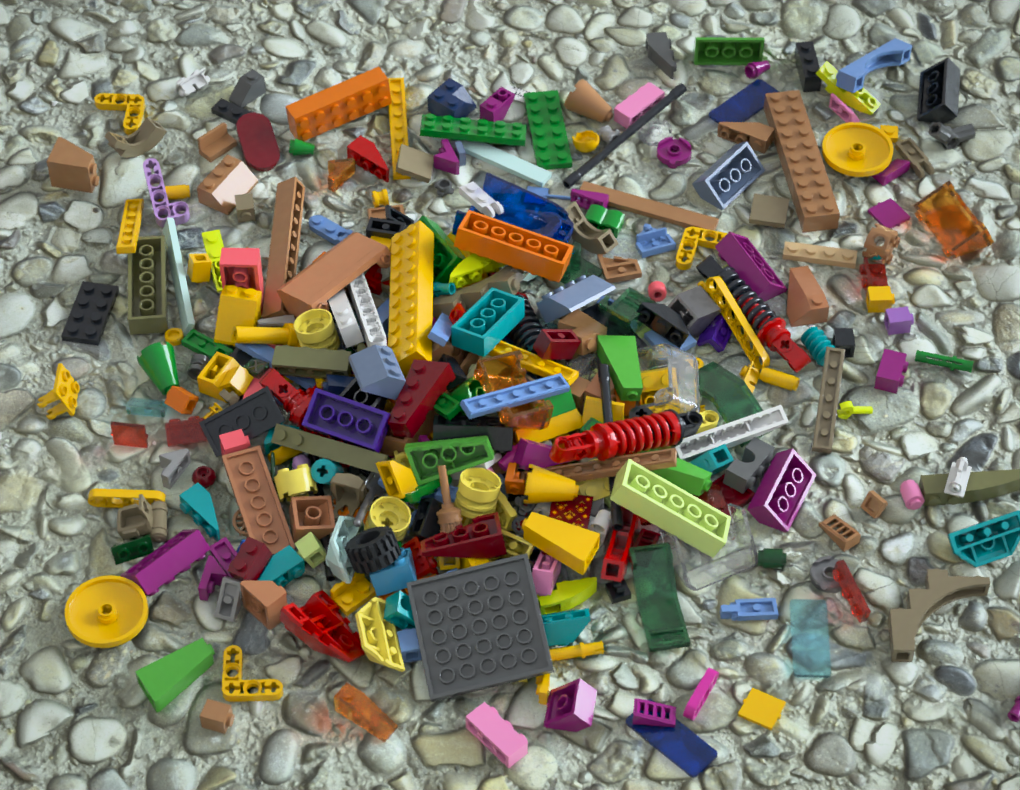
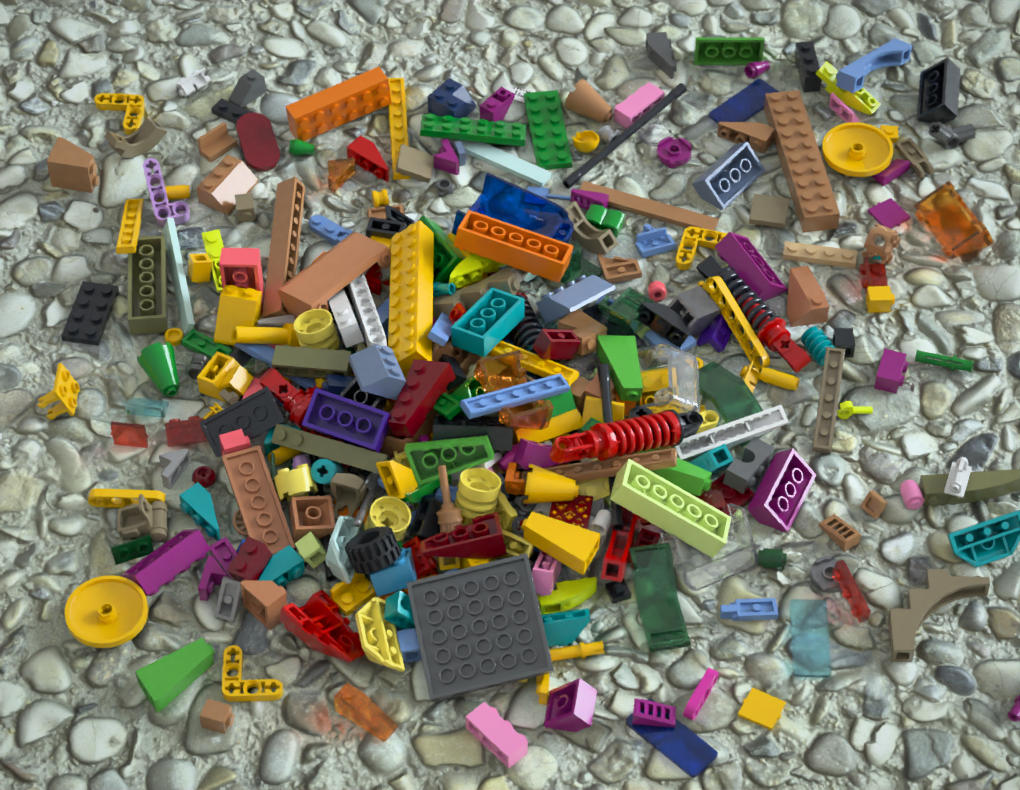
orange brick [164,386,199,415] -> none
white hinge [459,182,504,218] -> none
medium lavender brick [884,306,914,335] -> none

